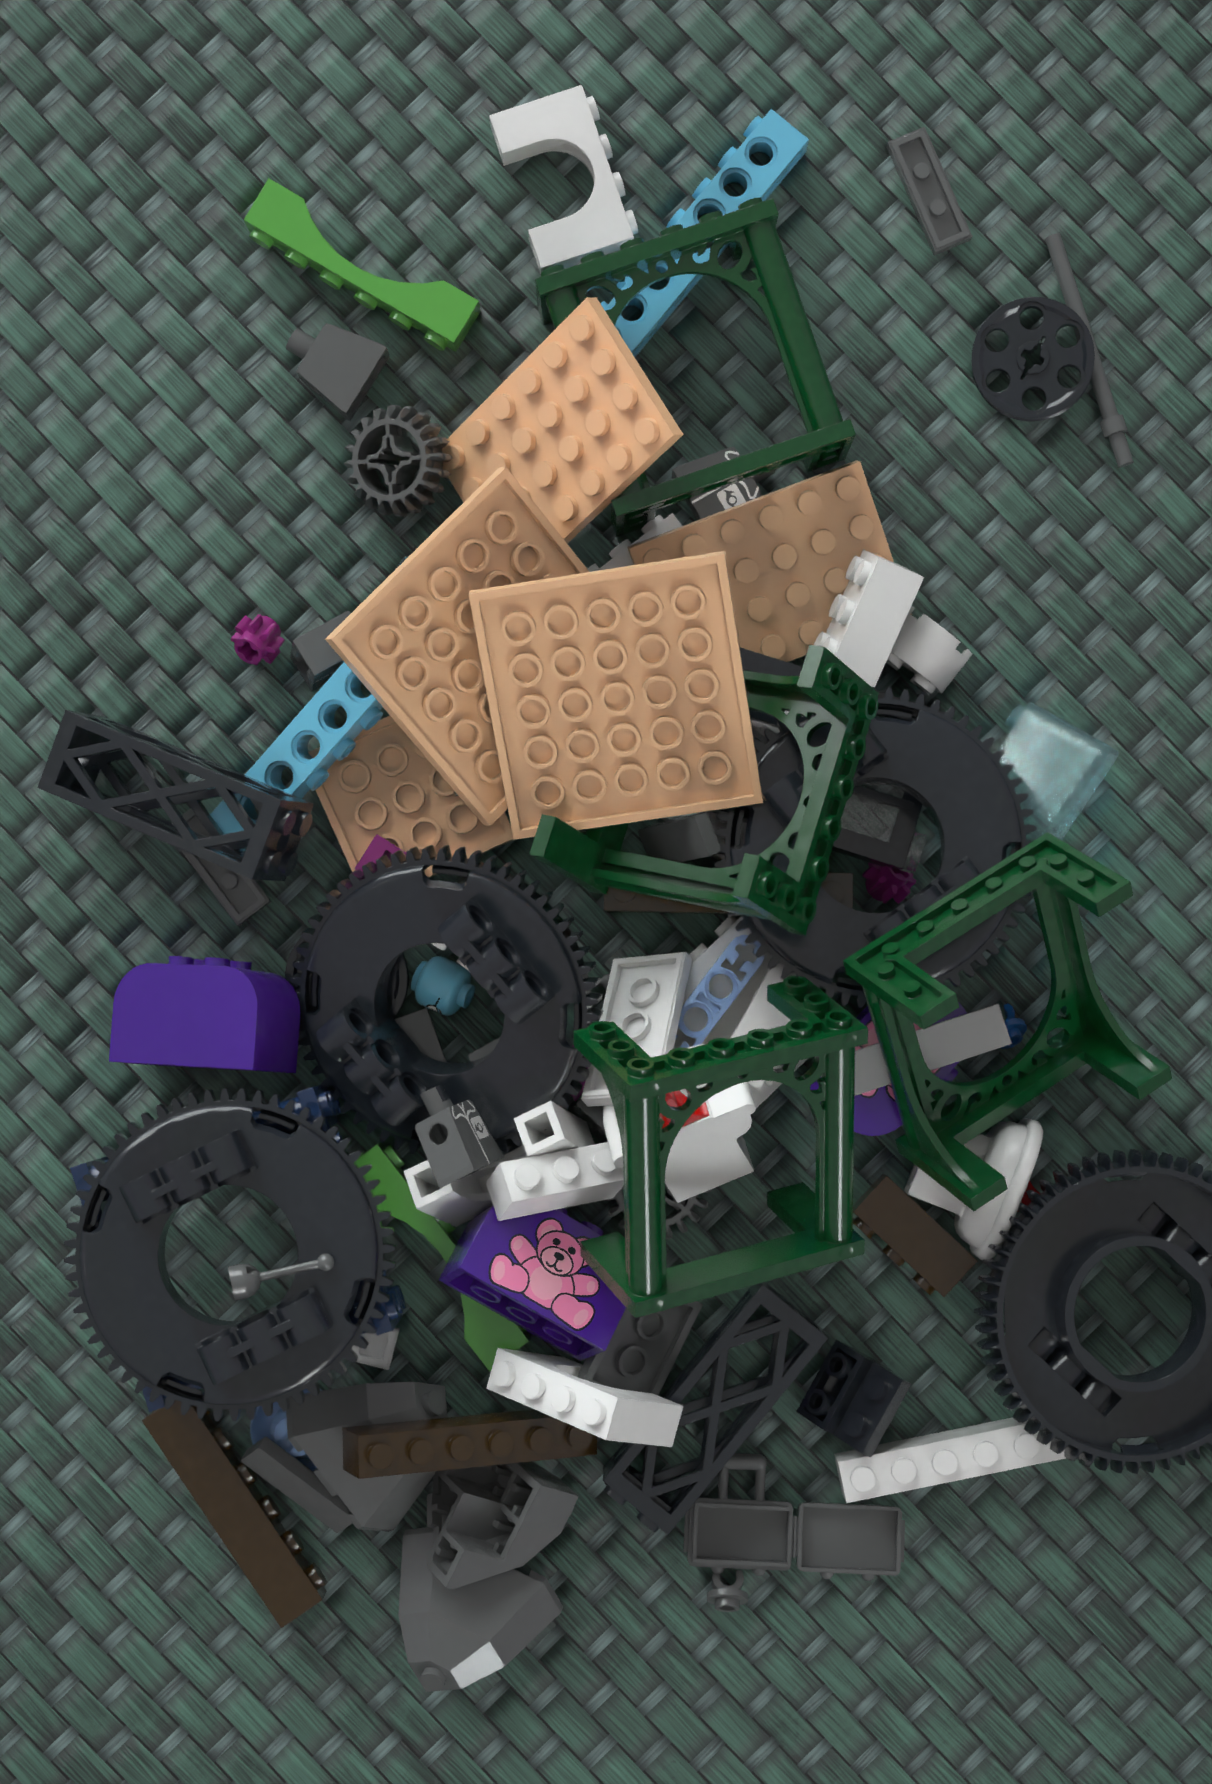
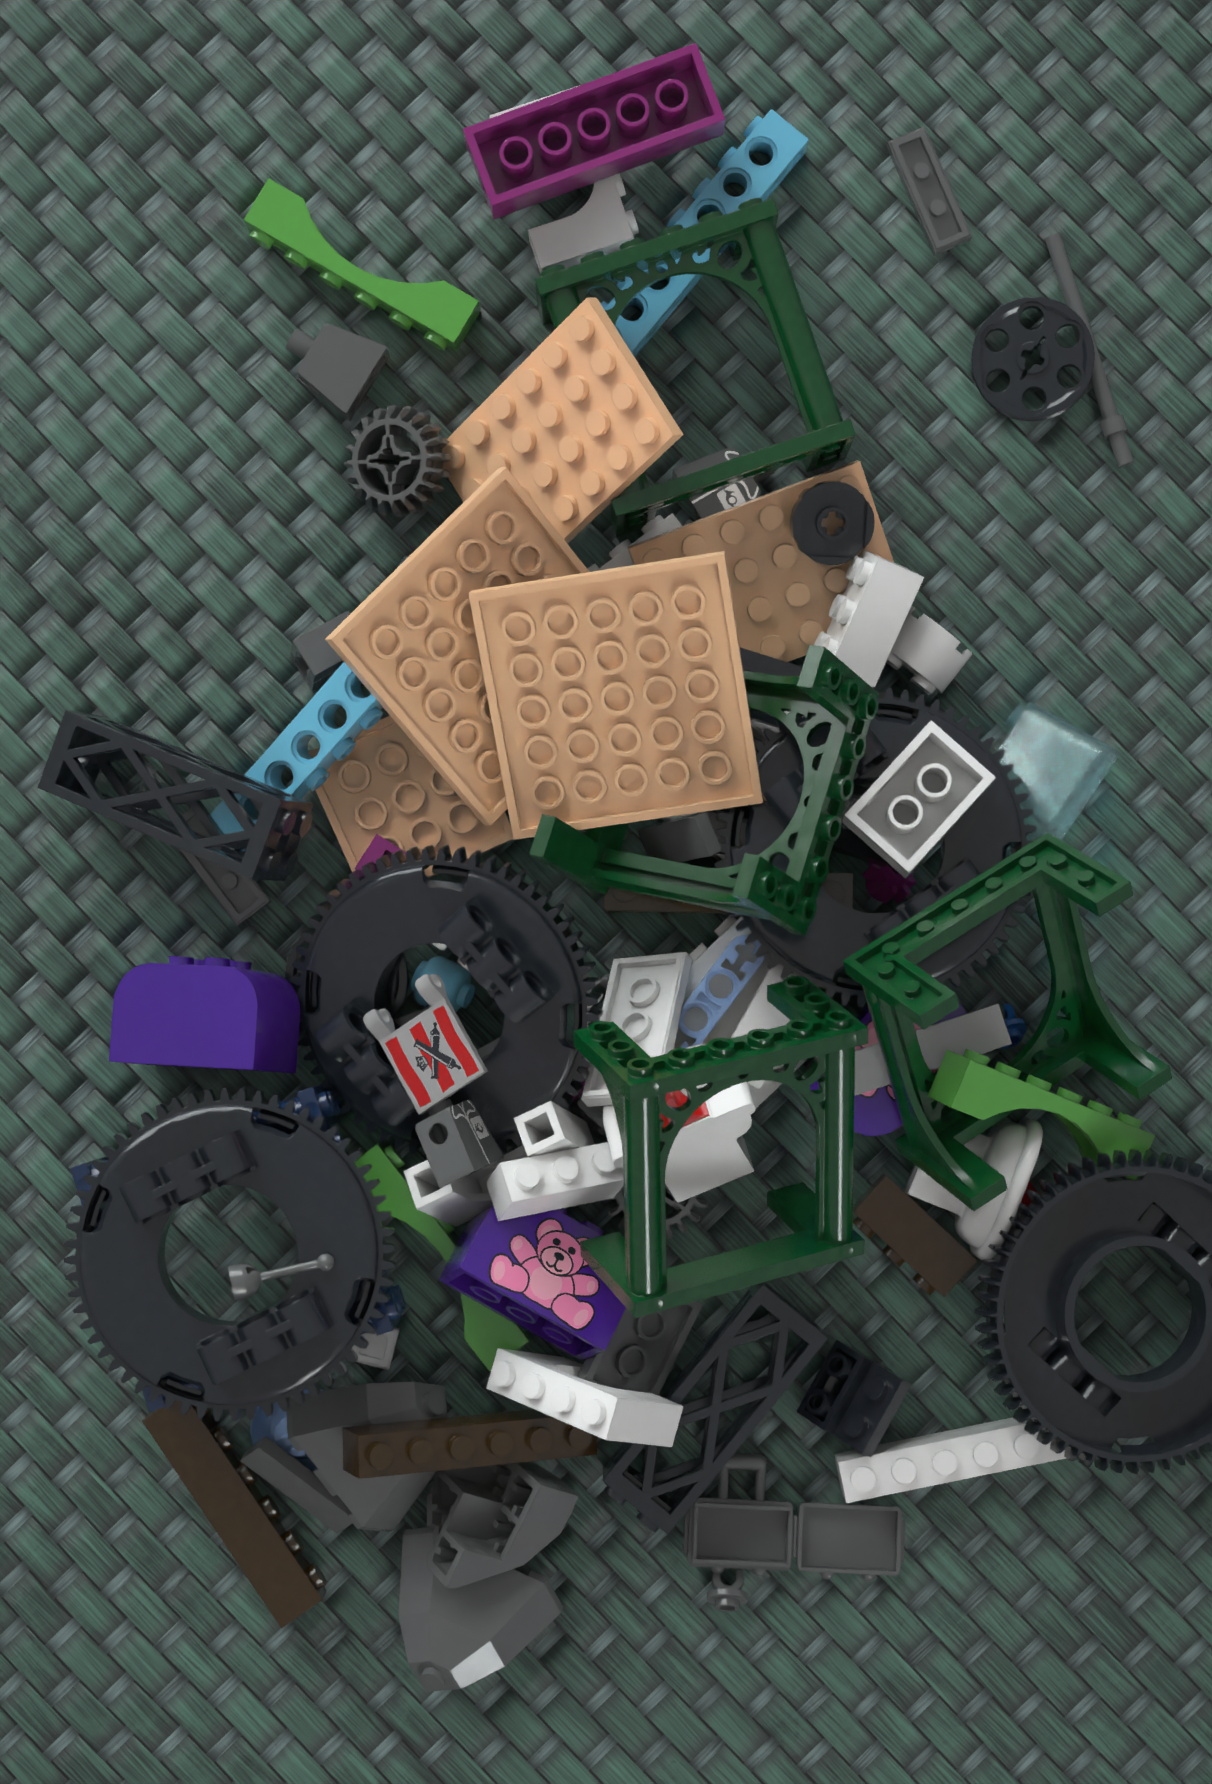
magenta gear [231,614,285,666] -> none
none -> light grey flag [363,974,488,1115]
none -> magenta brick [463,43,725,220]
none -> black plate [790,481,875,565]
none -> white brick [842,720,996,878]
none -> bright green arch [927,1048,1155,1180]

